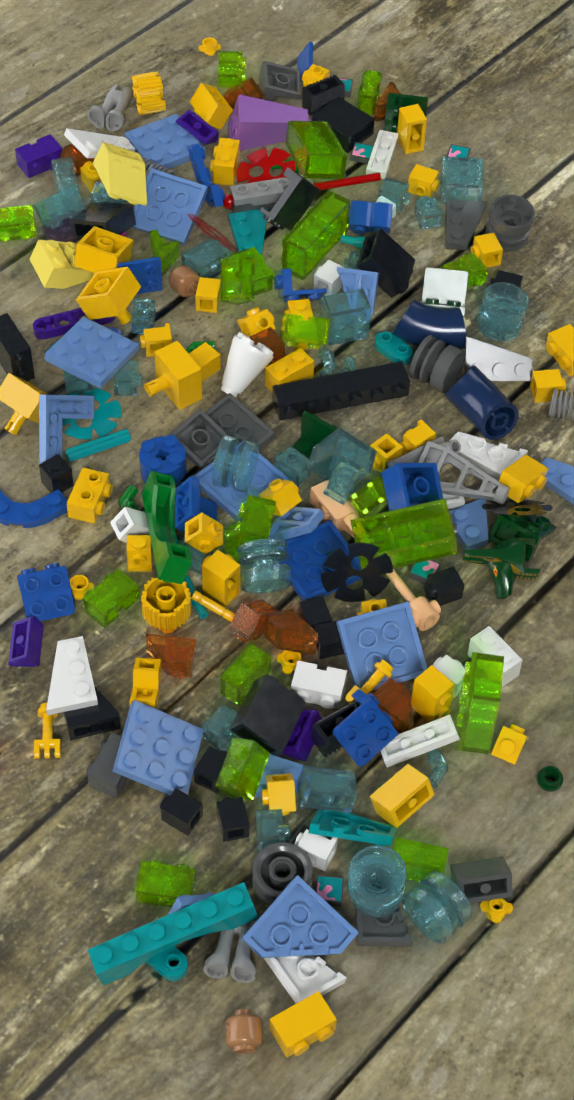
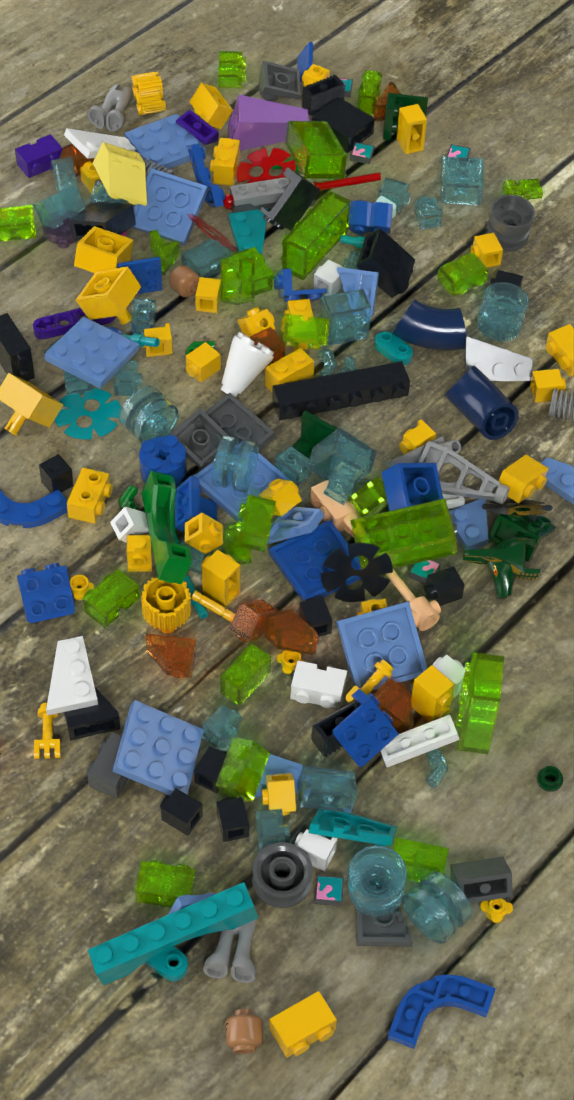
dark purple slope [8,616,44,667] -> none
light yellow slope [29,240,94,289] -> none
medium blue plate [39,395,94,464] -> none
teal axle [65,429,131,462] -> none
yellow brick [130,658,161,709] -> none
yellow brick [144,341,202,410] -> none
yellow plate [198,37,221,56] -> none
clear orange slope [222,77,265,109] -> none
black brick [229,674,306,756] -> none
clear light blue wheel [237,539,292,593] -> none
medium blue plate [241,875,359,958] -> none
white wing [264,956,347,1003] -> none
dark purple slope [281,709,323,761] -> none
black brick [313,620,345,659] -> none
white plate [366,130,399,179] -> none
yellow brick [368,433,403,474] -> none
yellow brick [369,764,435,828] -> none
yellow brick [407,164,441,199] -> none
dark grey wheel [409,335,466,393] -> none
bracket [422,267,468,316] -> none
dark grey wing [446,199,488,250] -> none
white wing [449,432,528,480] -> none
white brick [467,626,523,688] -> none
yellow bracket [491,724,529,765] -> none
none -> clear light blue wheel [119,386,179,443]
none -> teal bar [120,333,160,348]
none -> blue plate [387,975,496,1049]
none -> clear neon green plate [502,178,543,200]

